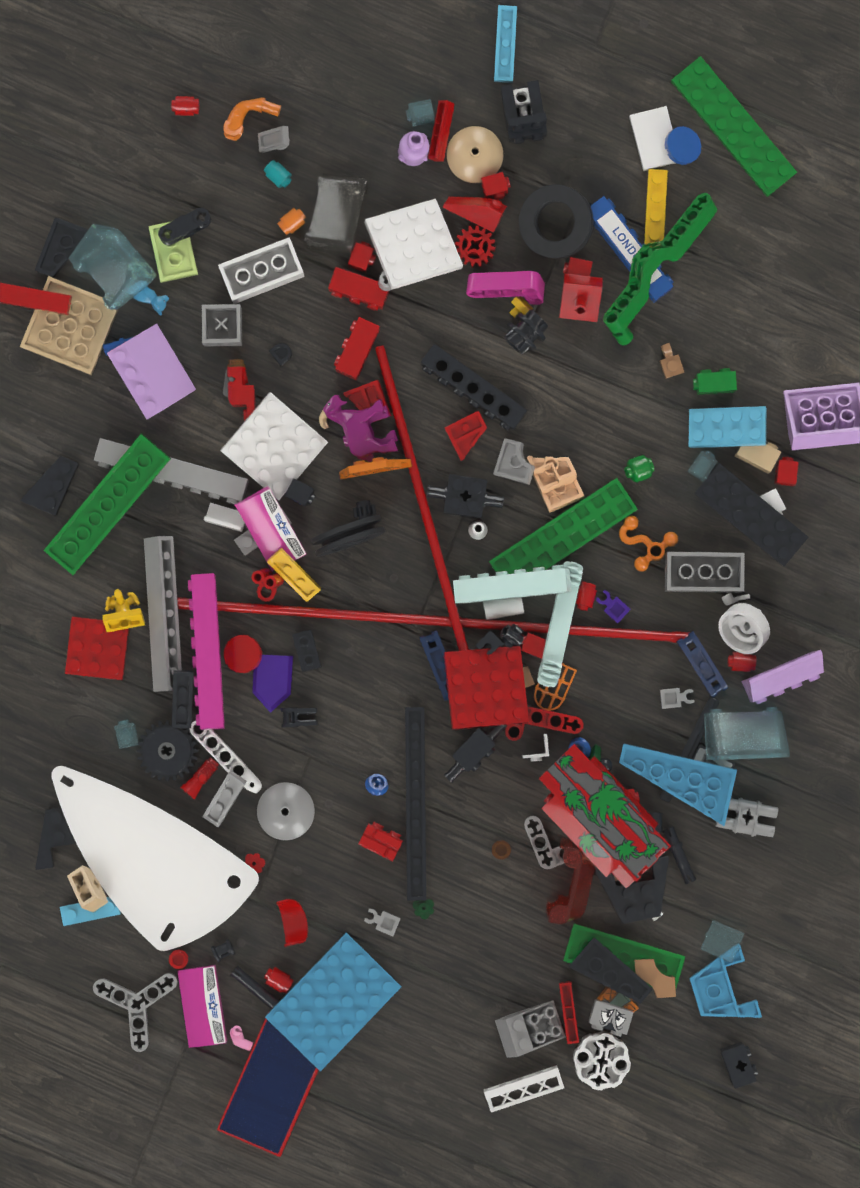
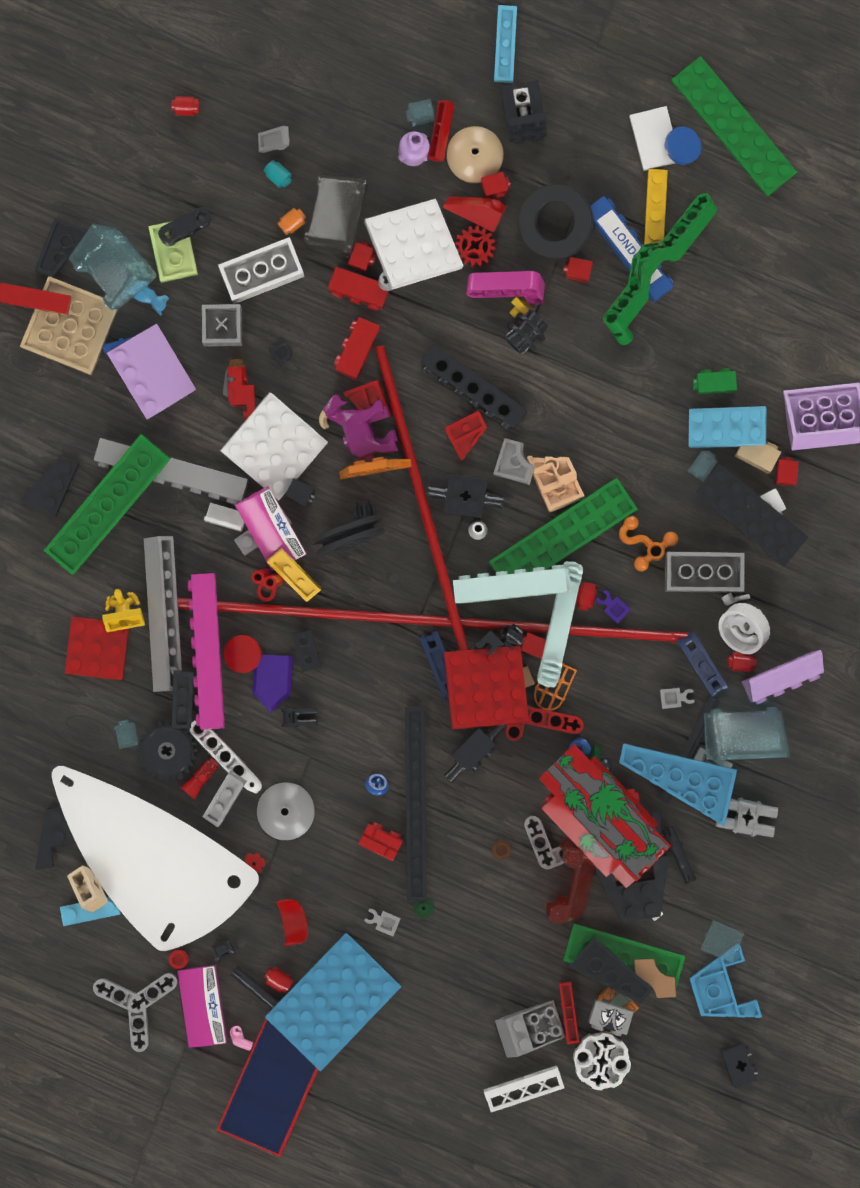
orange piece [223,98,281,141] -> none
white brick [483,597,524,620] -> none
white bracket [522,734,549,761] -> none
red brick [559,274,603,322] -> none
green head [624,455,654,482] -> none
medium nougat plate [660,343,684,379] -> none

